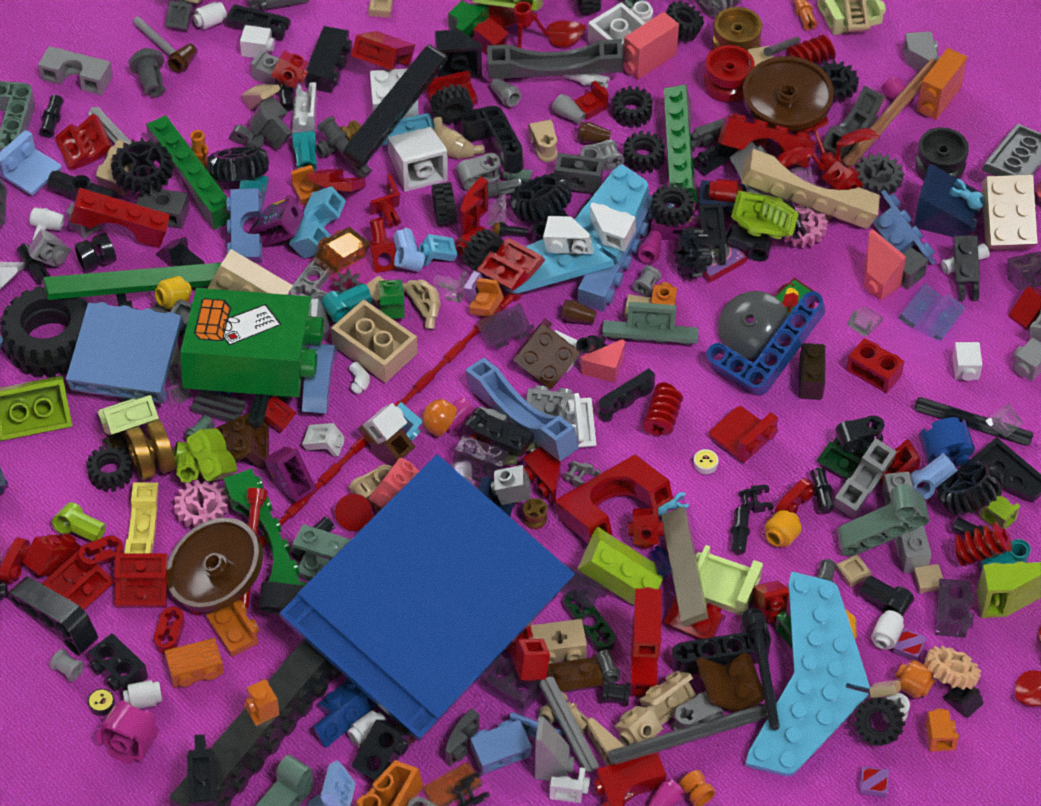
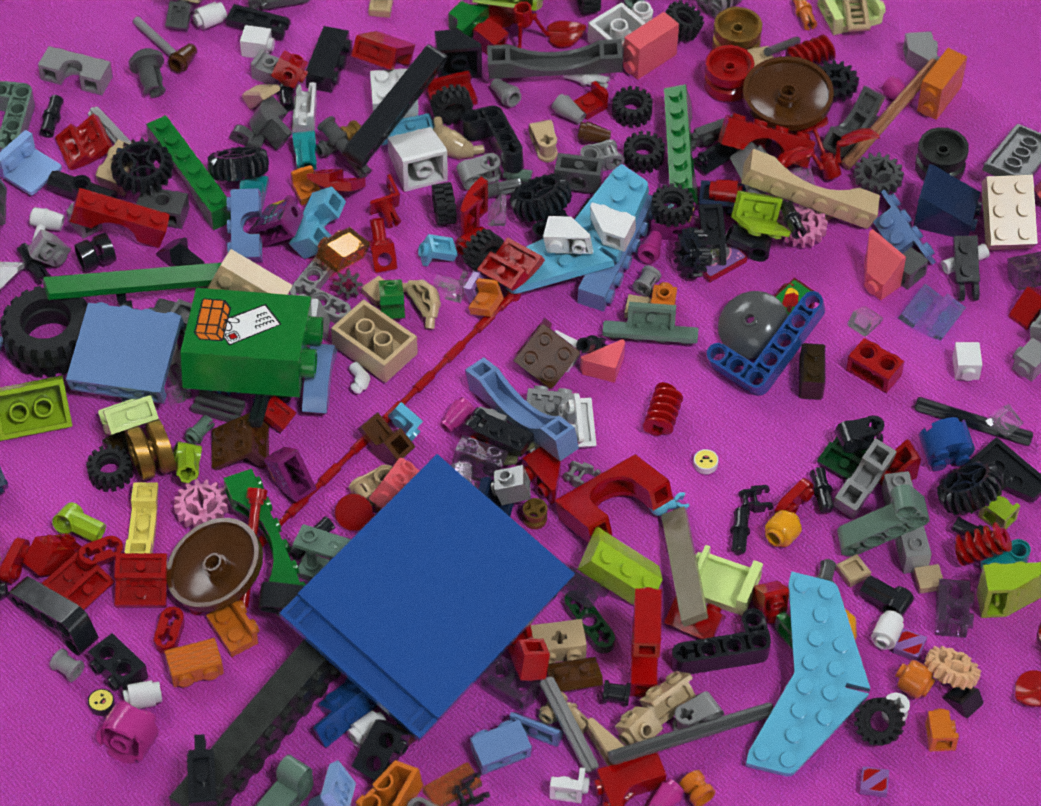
yellow head [155,276,192,310] -> none
lime brick [187,428,237,482] -> none
orange pin [190,130,209,169] -> none
orange brick [243,679,280,726] -> none
white bracket [302,423,345,457] -> none
teal piece [321,284,372,322] -> none
white brick [363,403,407,444] -> none
light blue piece [393,228,425,272] -> none
orange hair [422,398,457,437] -> none
dark grey slope [446,708,479,767] -> none
clear purple bracket [476,303,535,350] -> none
black piece [492,222,528,237] -> none
light grey slope [535,717,574,781] -> none
reddish brown cone [560,299,597,324] -> none
dark grey pin [595,650,621,683] -> none
black plate [598,368,655,422] -> none
red brick [628,508,664,548] -> none
clear blue axle [651,546,672,578] -> none
reddish brown bracket [696,653,765,712] -> none
red bracket [709,406,778,463] -> none
black piece [745,613,780,731] -> none
lime slope [759,197,799,235] -> none
red brick [821,161,863,190] -> none
tan tile [869,680,902,698] -> none
light blue piece [910,453,958,499] -> none
medium azure arm [949,179,985,210] -> none

